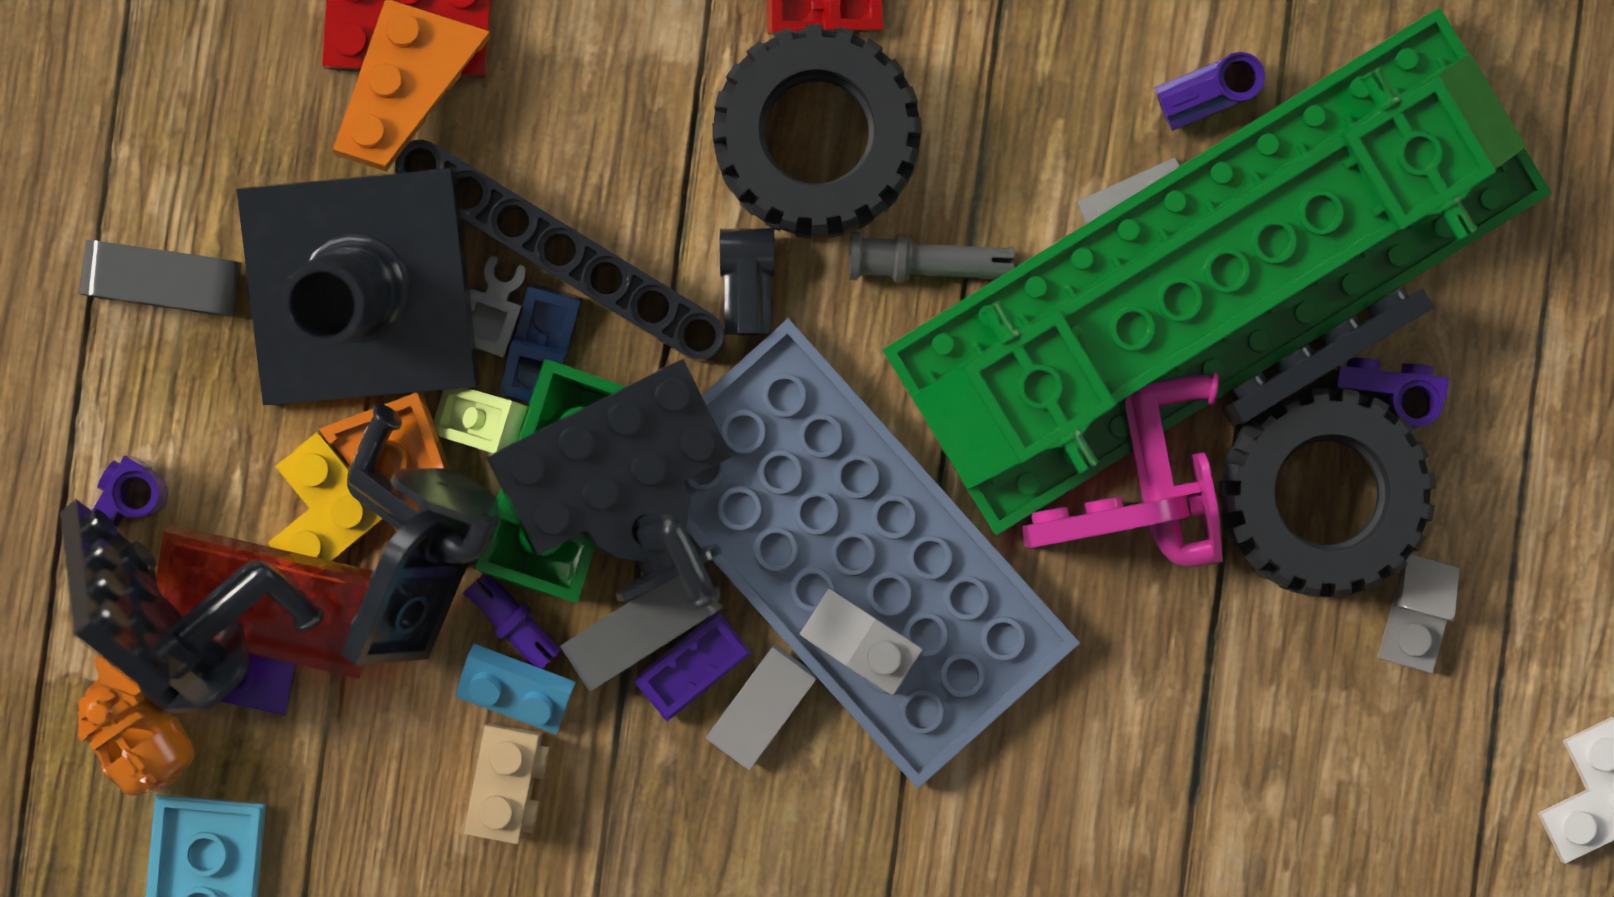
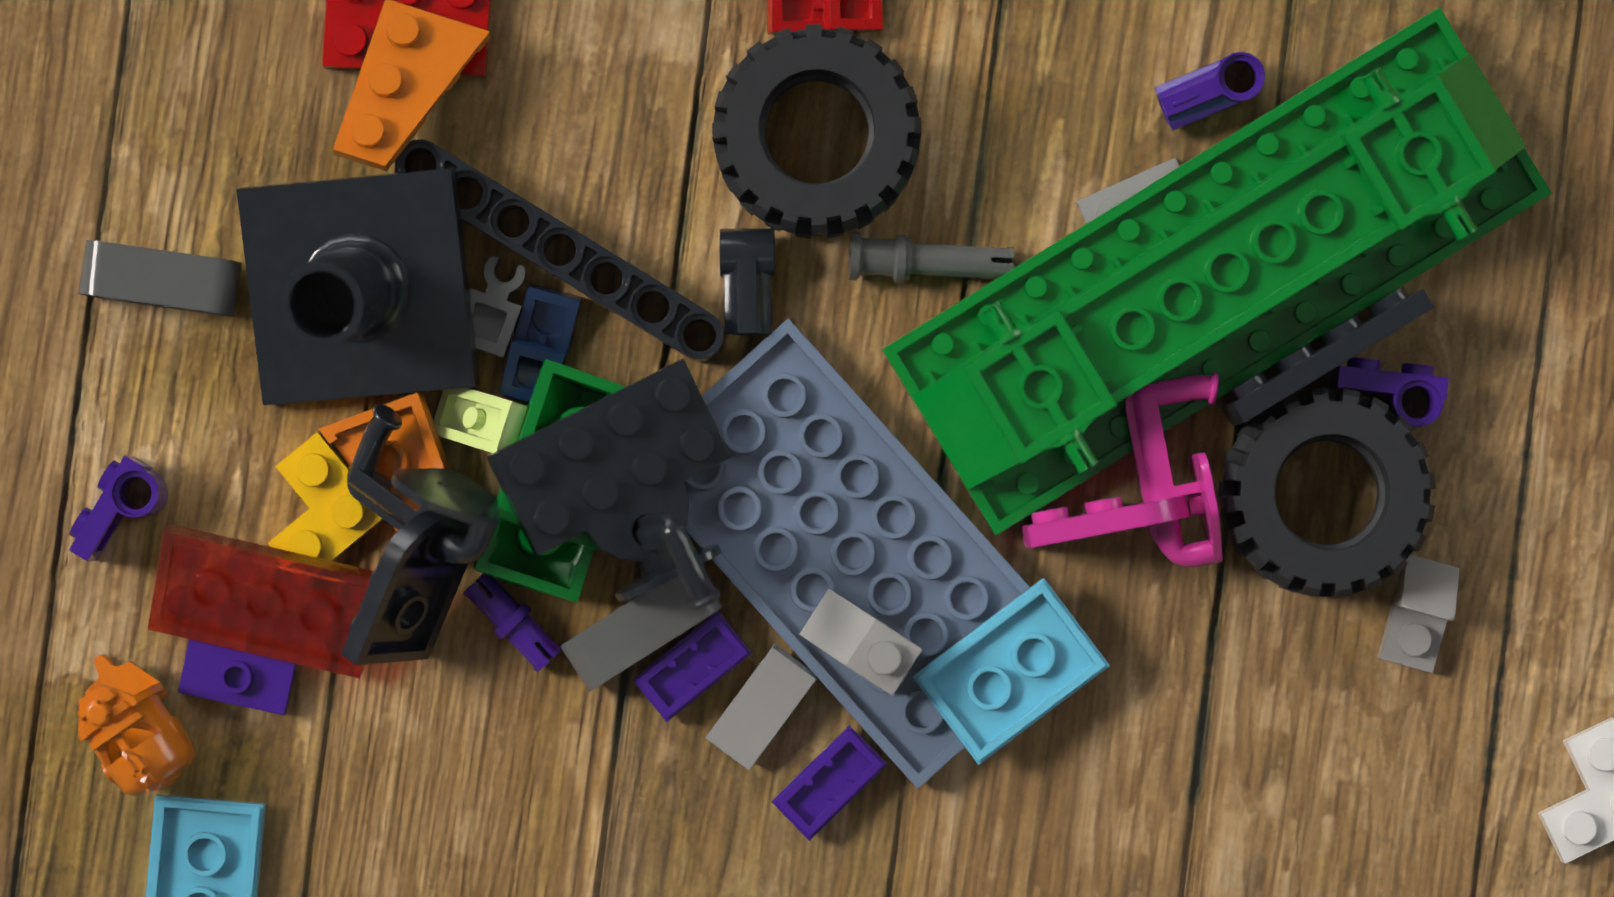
black plate [60,499,324,714] -> none
dark azure plate [455,644,576,735] -> none
tan brick [464,722,549,844] -> none
none -> dark purple plate [771,725,887,841]
none -> medium azure tile [912,578,1110,765]

